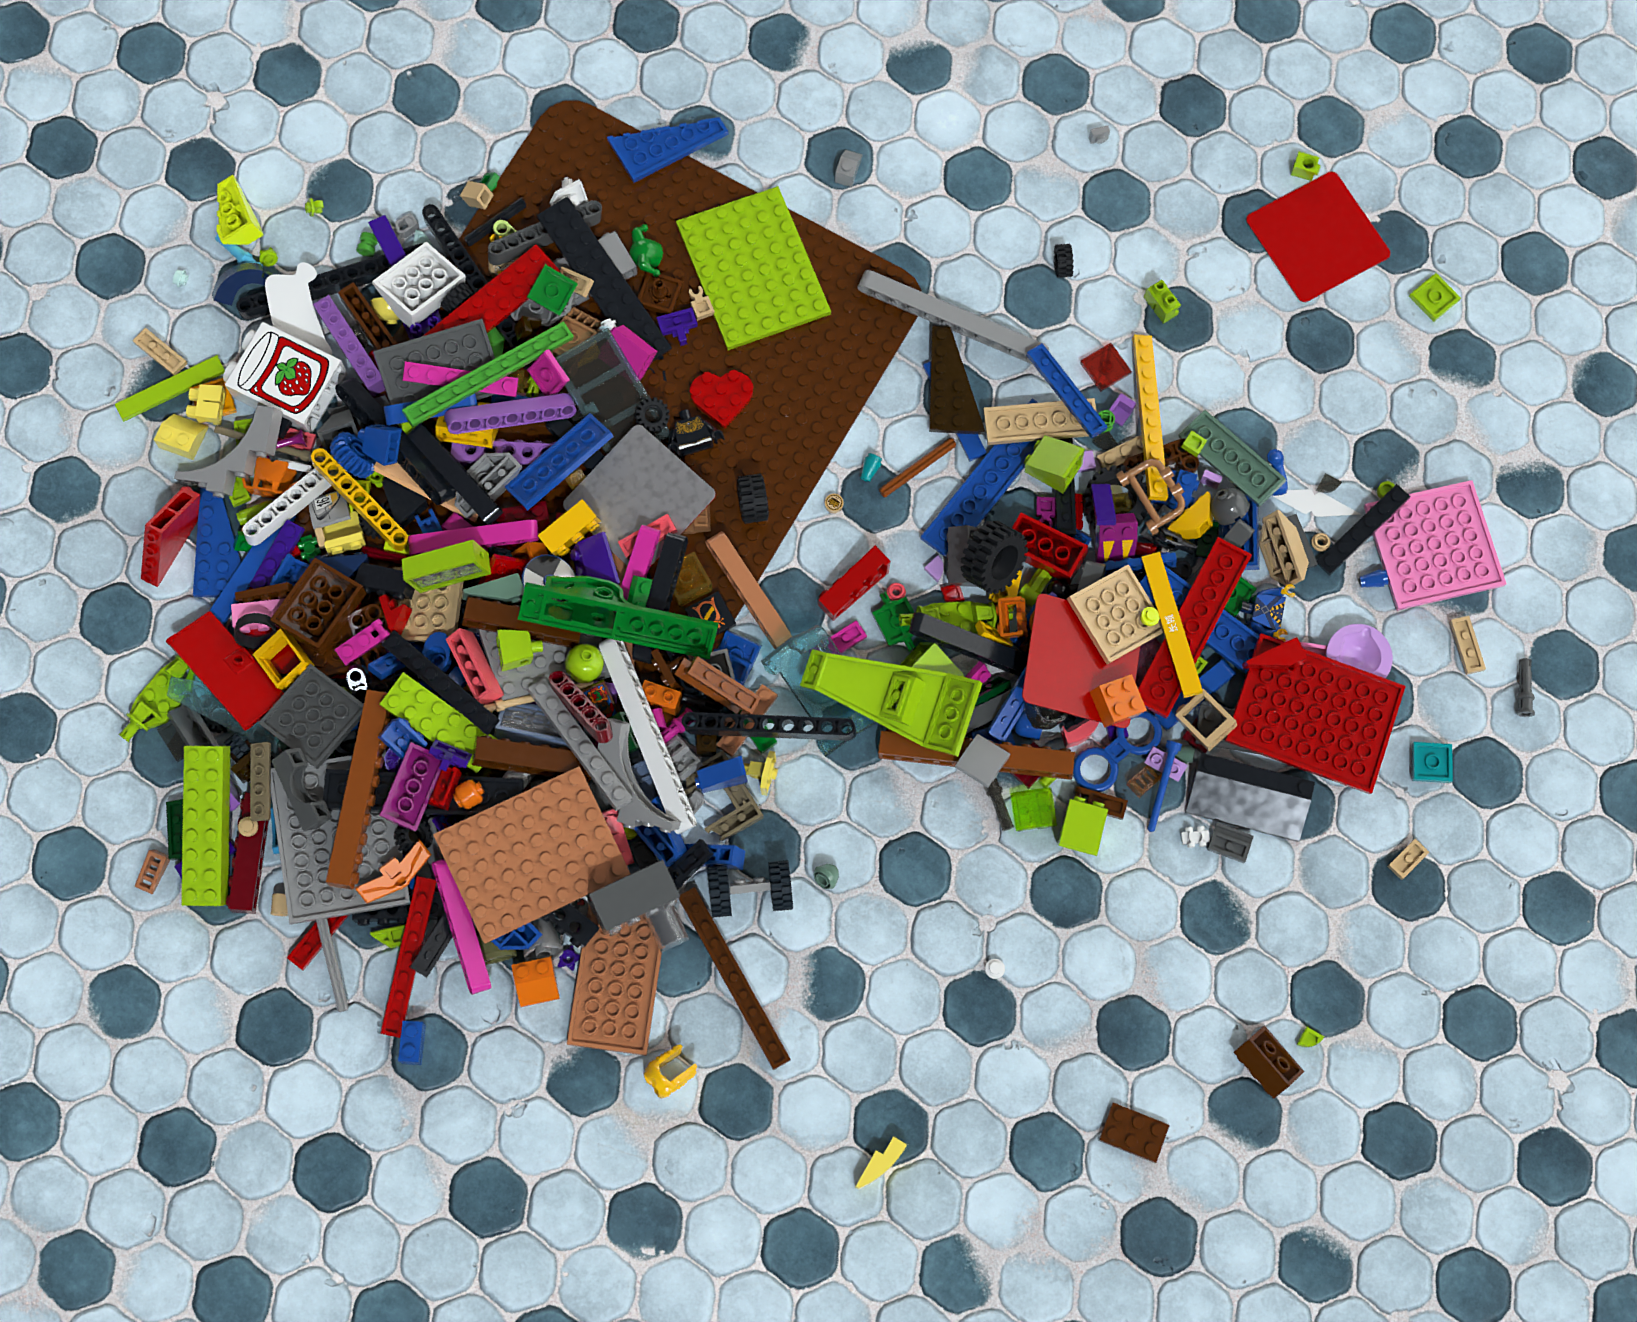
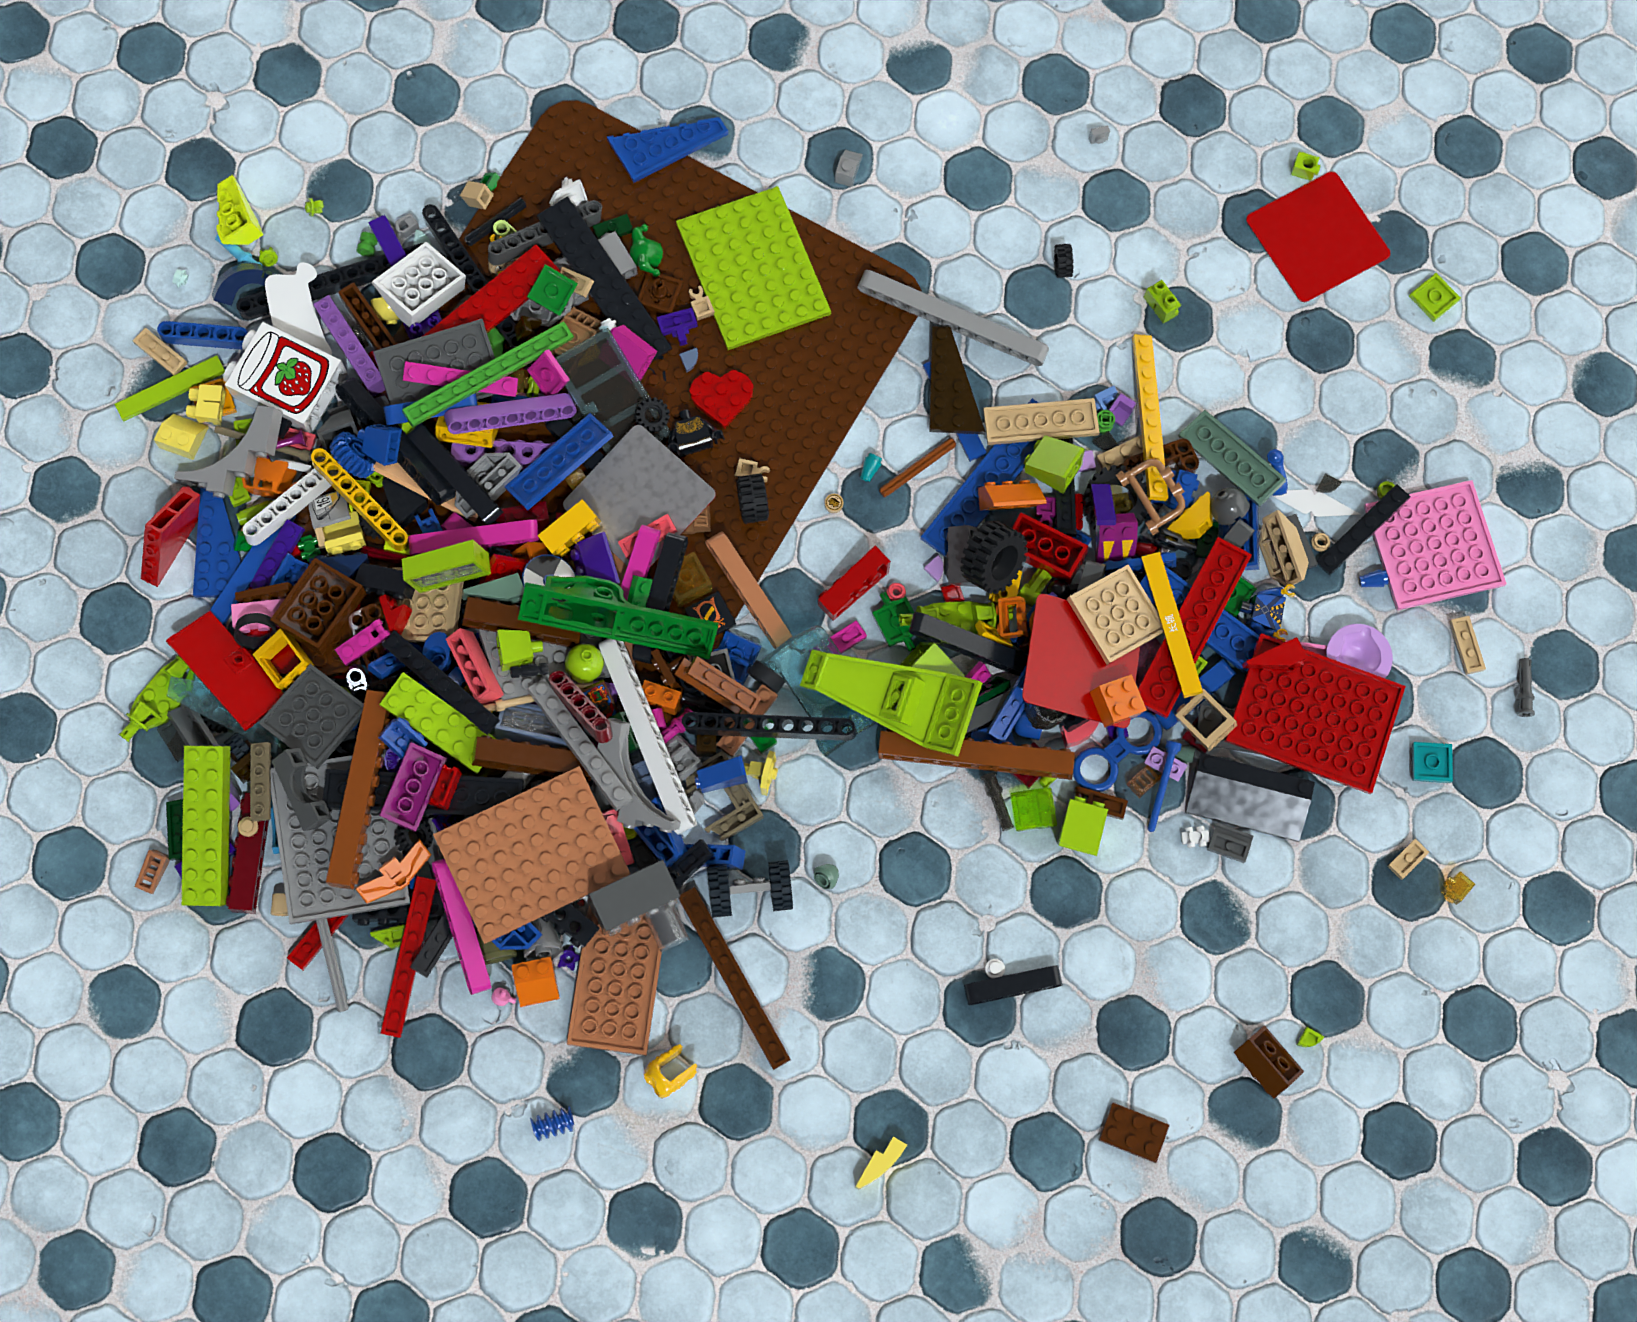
blue brick [398,1021,426,1065] -> none
dark purple hinge [429,739,473,771] -> none
black tyre [441,282,475,314] -> none
orange head [453,780,484,809] -> none
light grey slope [955,734,1011,788] -> none
blue plate [1026,343,1107,439] -> none
clear red plate [1080,343,1132,392] -> none
neon yellow plate [1140,607,1160,626] -> none
lime tile [1181,430,1207,457] -> none
lavender tile [1200,469,1222,490] -> none
none -> blue beam [157,321,248,350]
none -> bright pink piece [491,988,516,1006]
none -> black axle [510,663,549,678]
none -> blue piece [530,1106,575,1141]
none -> dark green plate [593,214,633,240]
none -> sand blue tile [679,348,698,372]
none -> tan plate [735,458,770,482]
none -> black tyre [748,660,785,694]
none -> black beam [964,965,1063,1005]
none -> orange slope [978,480,1047,511]
none -> medium blue bracket [1094,386,1118,413]
none -> clear yellow brick [1441,871,1476,905]

